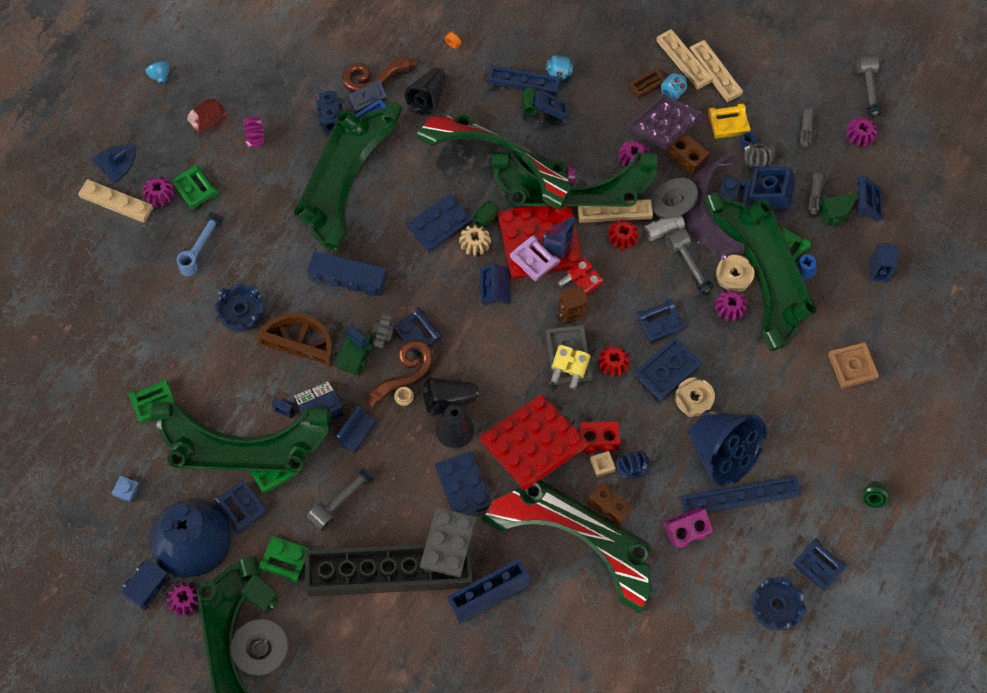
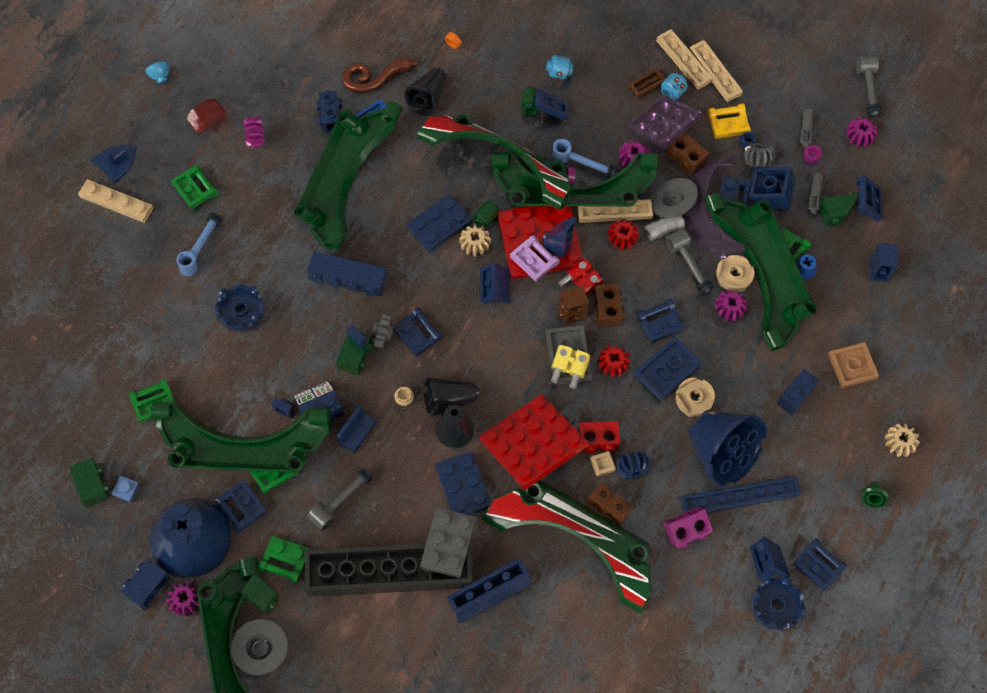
magenta gear [143,175,174,207] -> none
reddish brown window [257,313,333,367] -> none
dark blue plate [347,80,387,111] -> none
copper plant [367,340,432,407] -> none
dark blue plate [487,65,560,96] -> none
none -> dark green brick [69,458,110,508]
none -> medium blue piece [552,139,618,178]
none -> reddish brown brick [594,284,625,328]
none -> dark blue panel [749,537,790,582]
none -> dark blue brick [777,369,819,415]
none -> magenta tile [803,145,822,164]
none -> tan gear [885,423,919,457]

